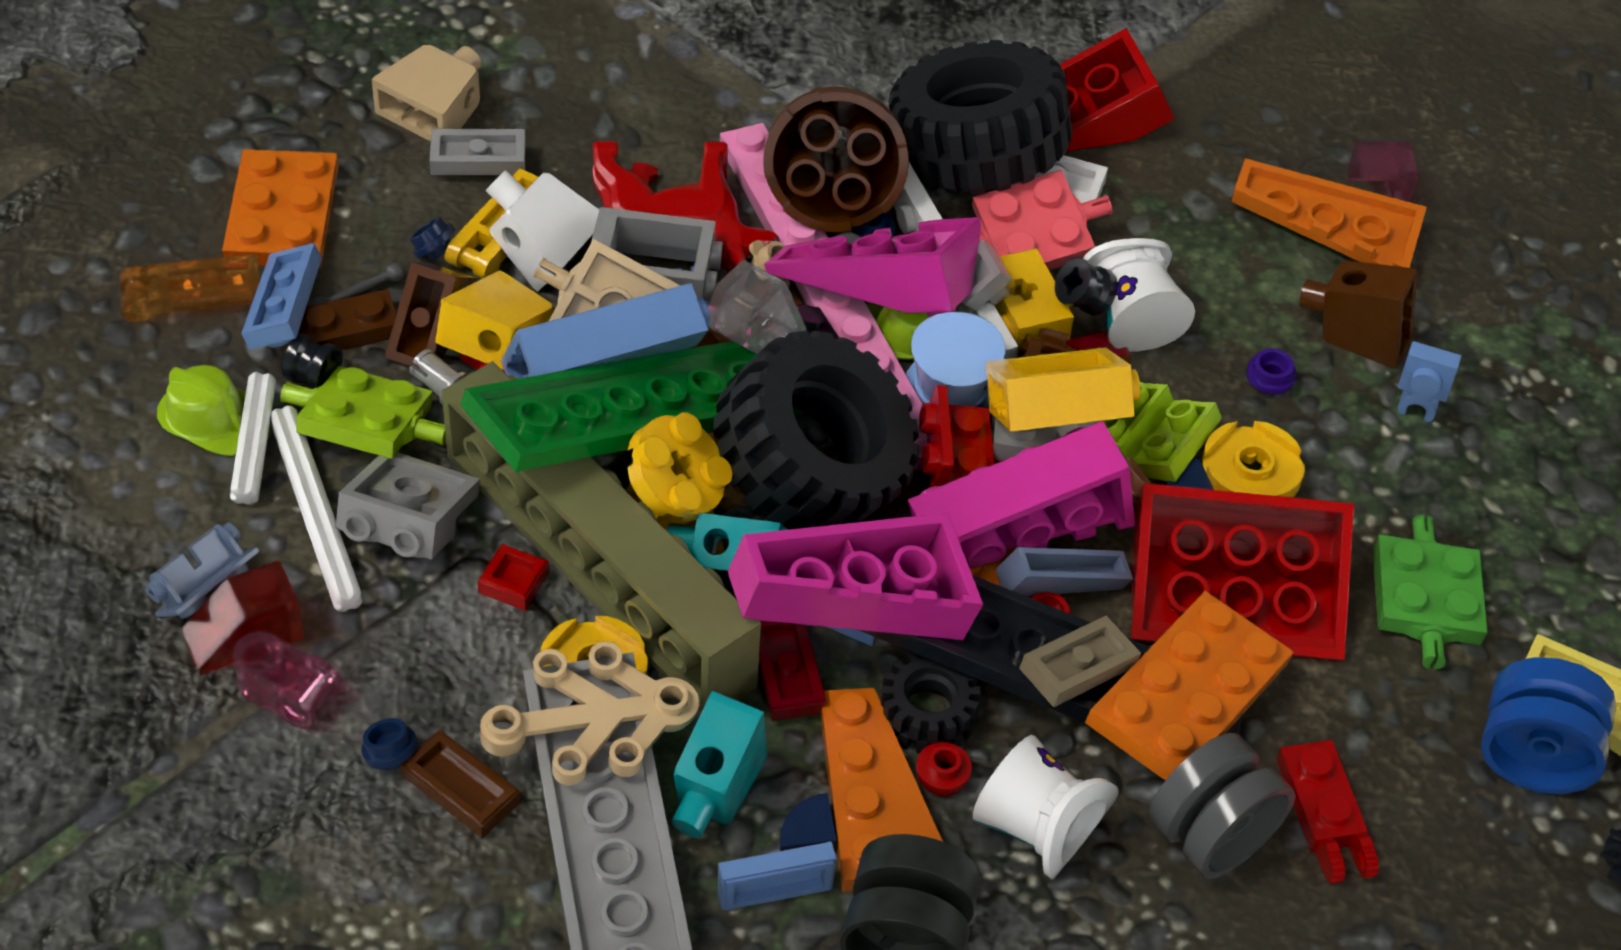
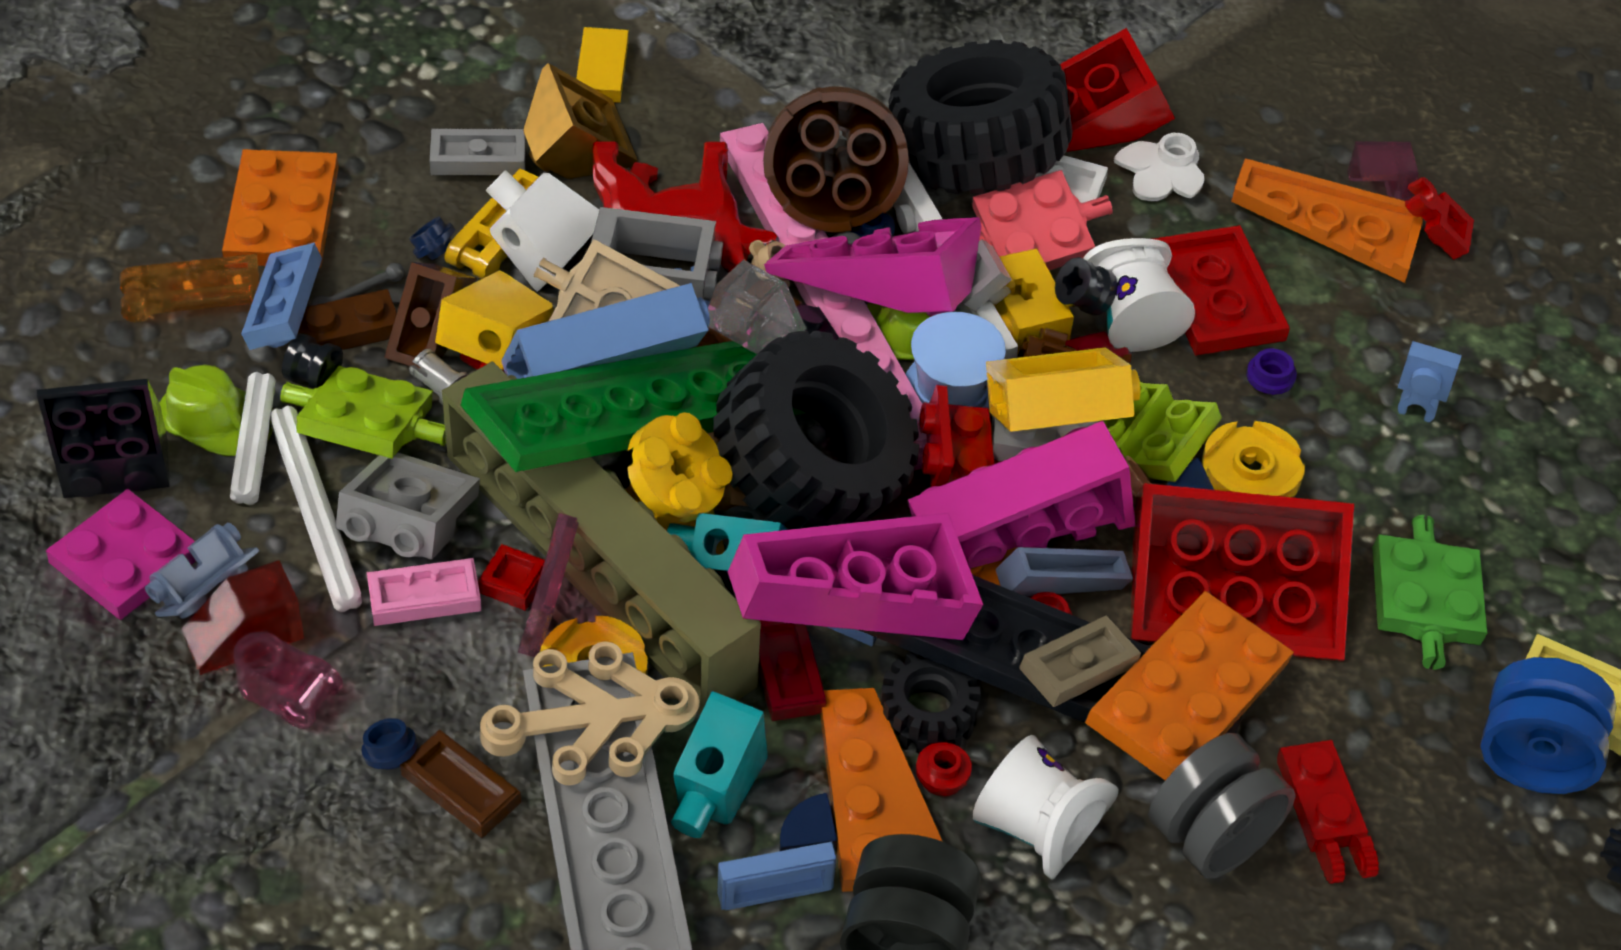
tan torso [372,45,481,141] -> none
reddish brown torso [1299,260,1418,369] -> none
none -> black slope [37,379,170,498]
none -> dark pink plate [46,489,196,620]
none -> bright pink plate [367,558,482,626]
none -> clear pink tile [518,513,579,657]
none -> pearl gold slope [523,63,638,179]
none -> yellow tile [576,27,629,103]
none -> white plate [1114,133,1204,201]
none -> red plate [1152,225,1290,356]
none -> red plate [1405,177,1474,260]

